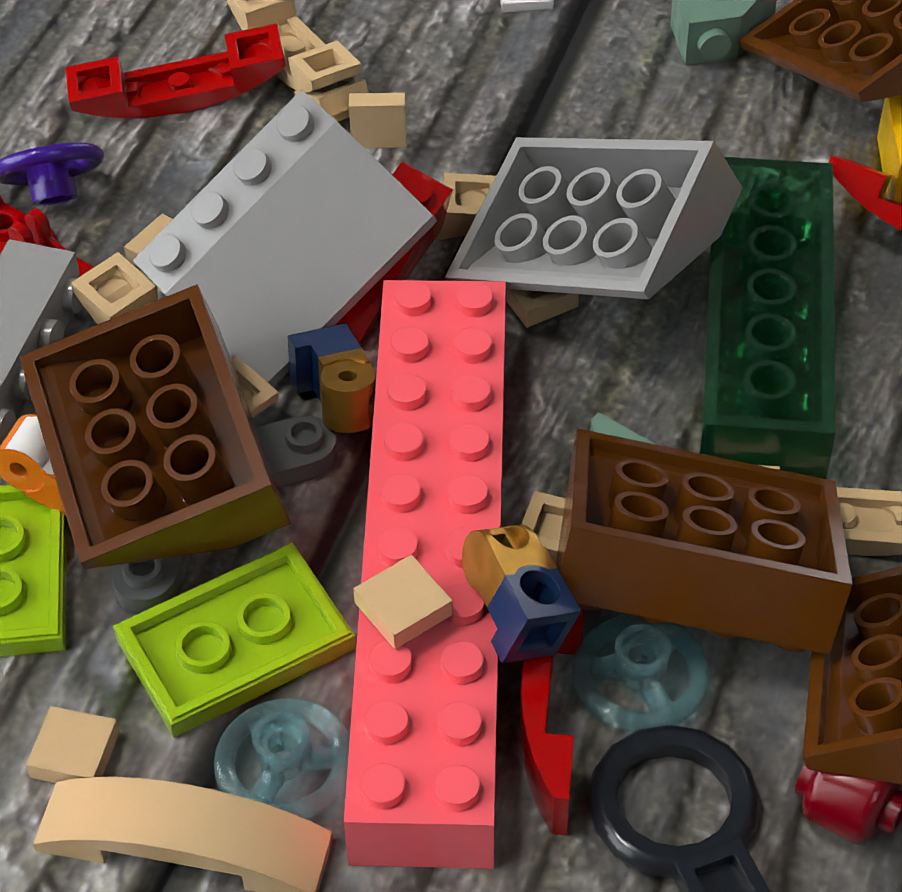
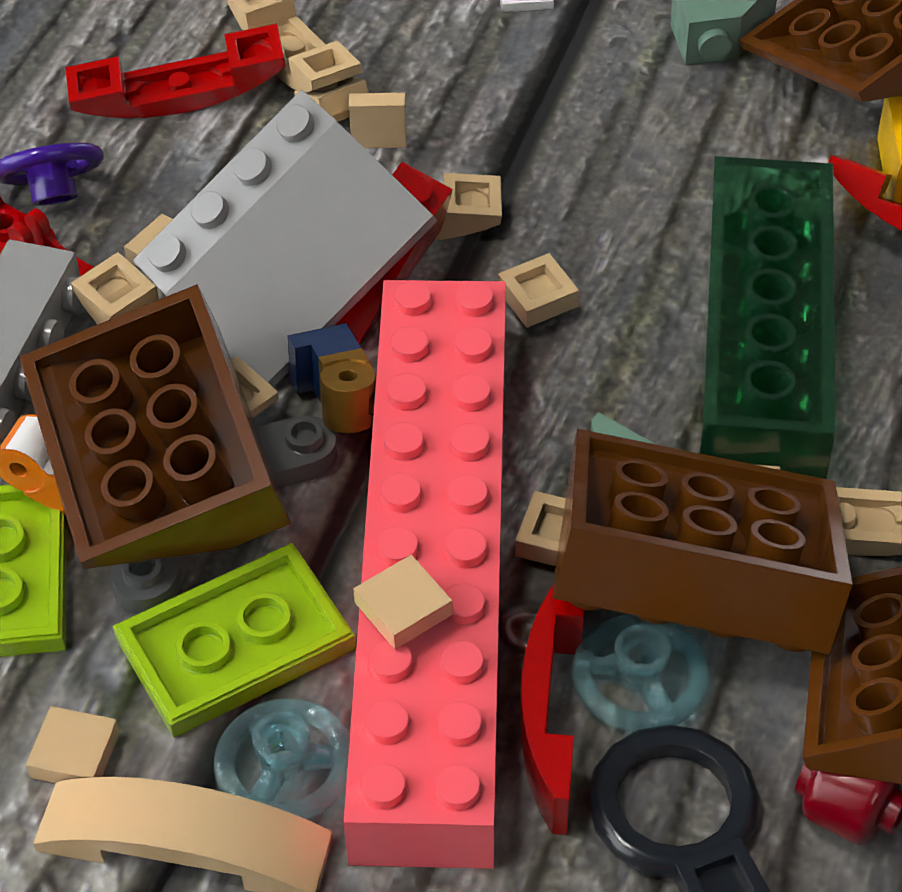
light grey slope [445,137,743,299] -> none
dark blue leg [462,524,582,663] -> none

